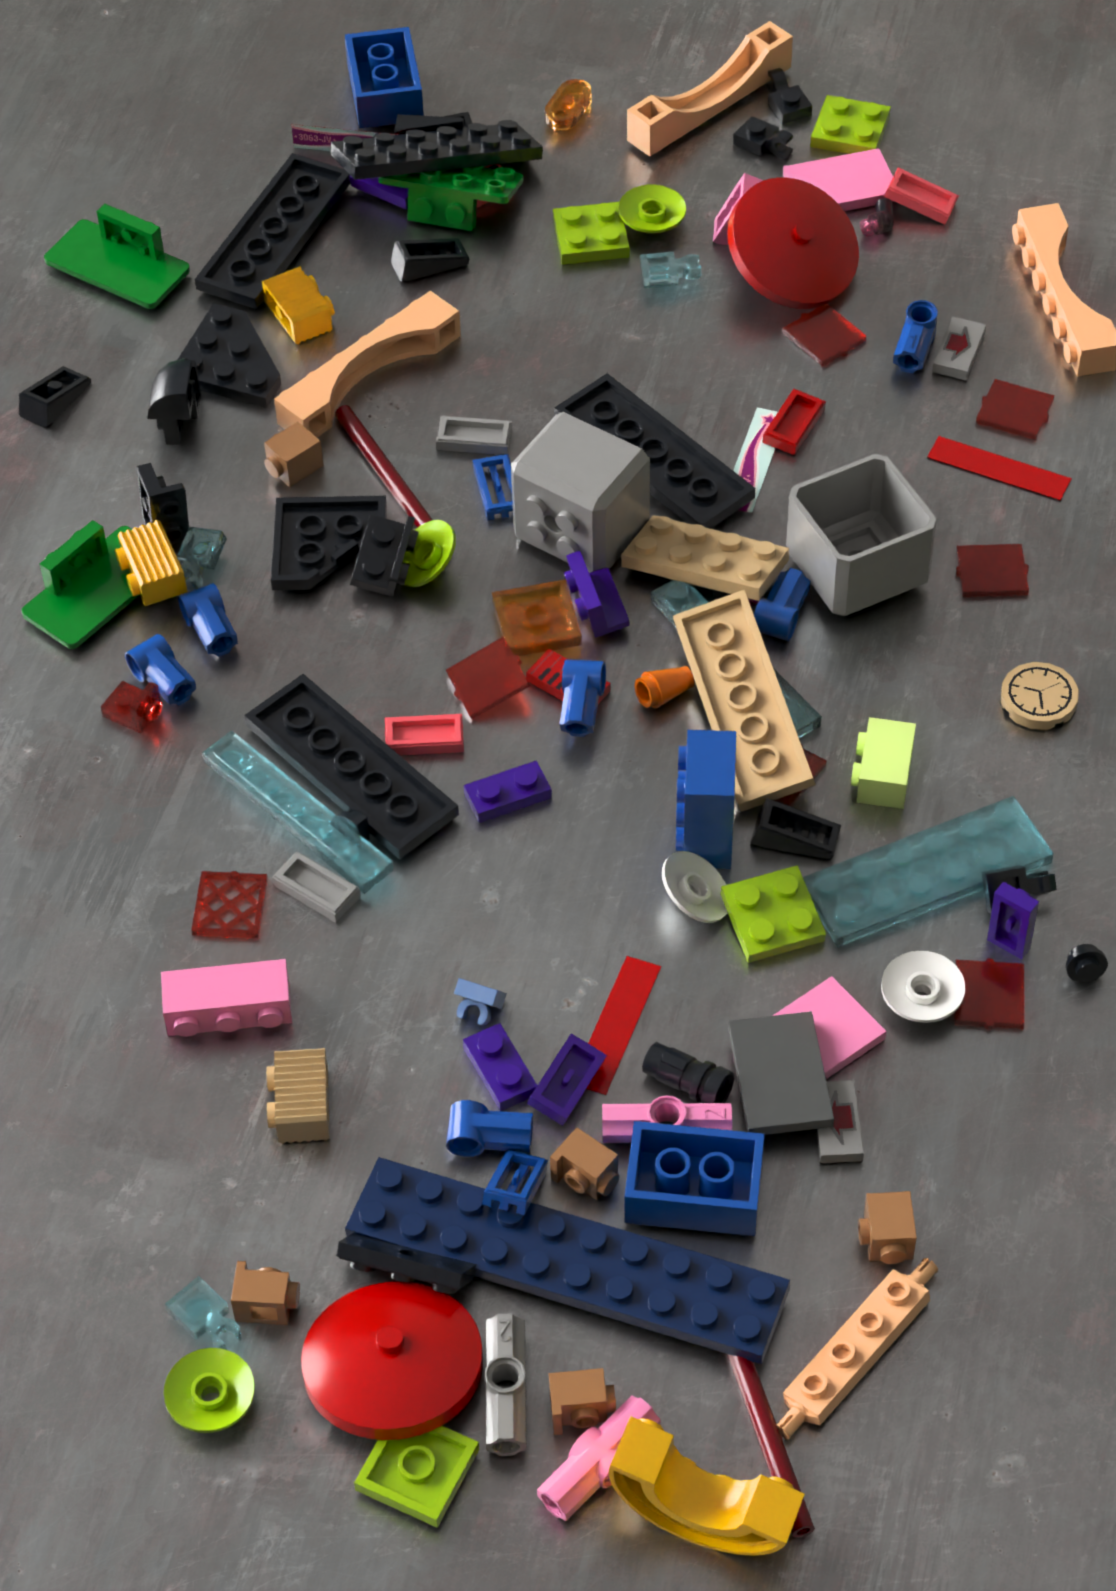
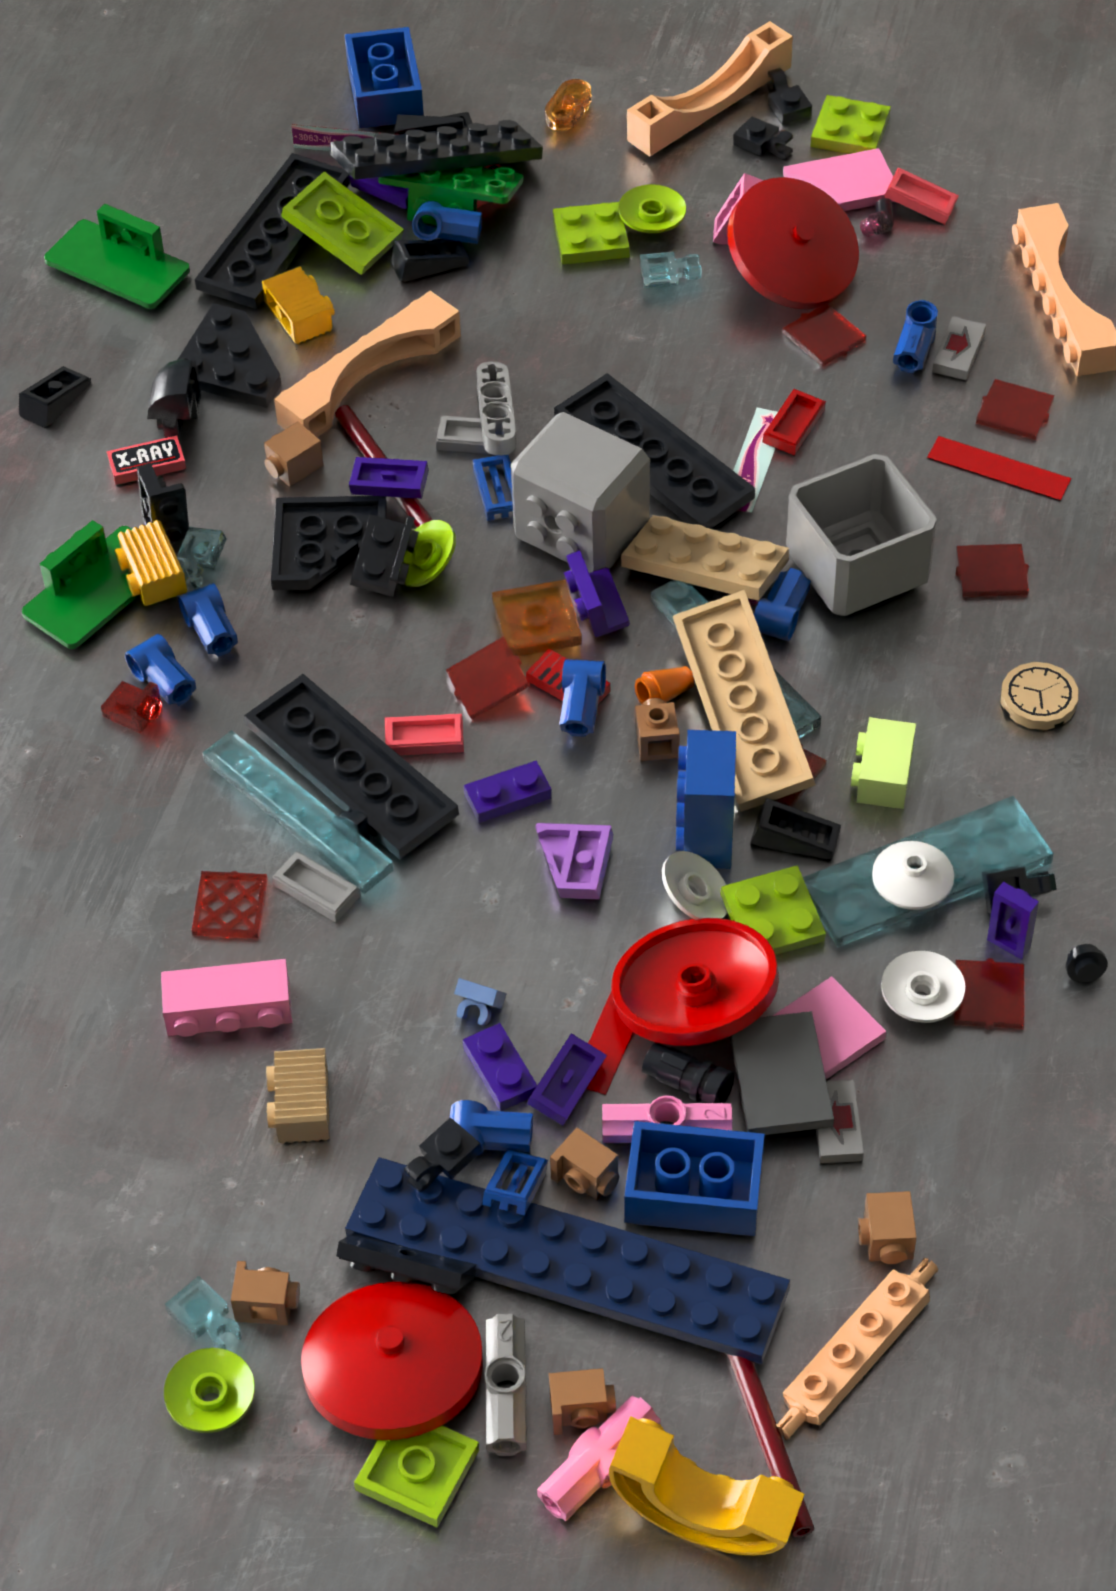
none -> tile [107,435,186,485]
none -> lime plate [281,172,404,275]
none -> dark purple plate [349,457,429,499]
none -> black plate [404,1117,482,1193]
none -> blue piece [412,201,482,244]
none -> light grey beam [476,361,516,456]
none -> medium lavender wing [535,823,614,899]
none -> red dish [611,918,779,1046]
none -> medium nougat brick [635,698,680,762]
none -> white dish [872,841,954,910]

